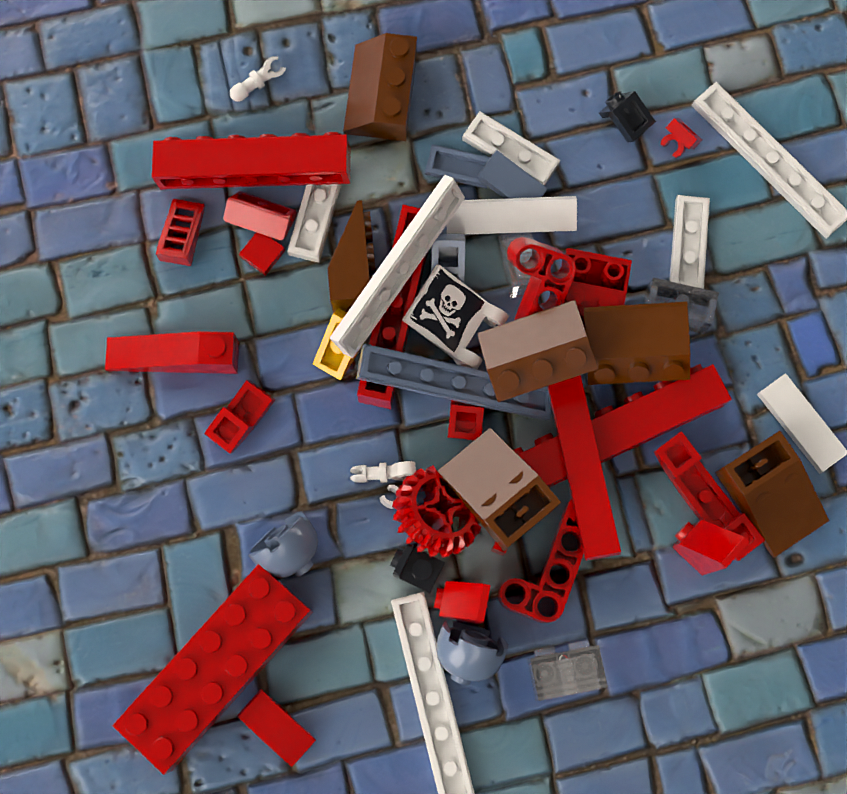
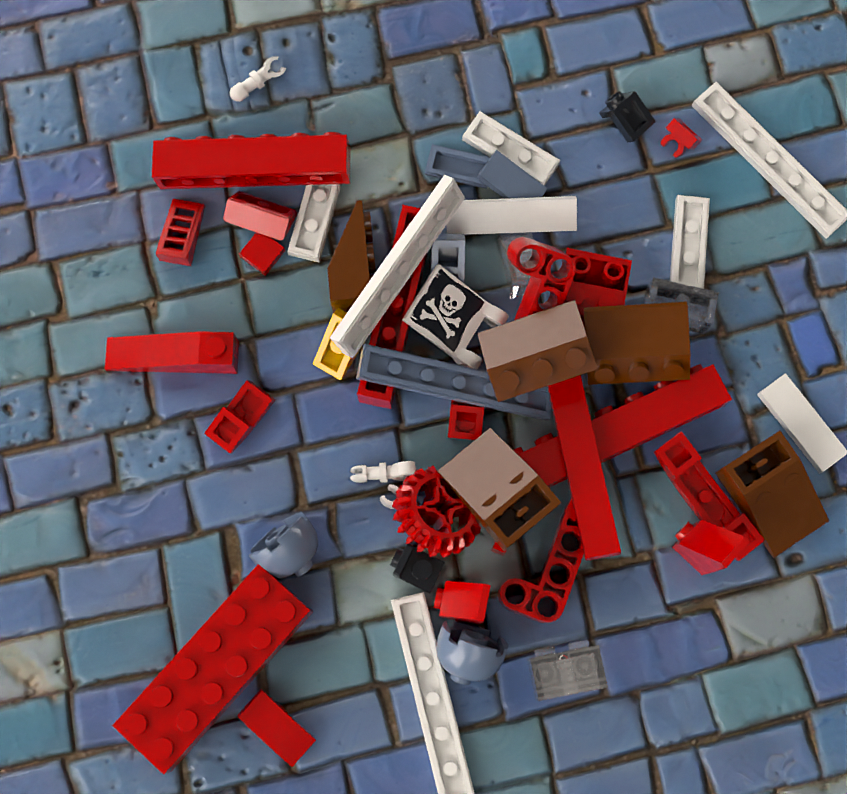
reddish brown slope [343,33,417,141] -> none

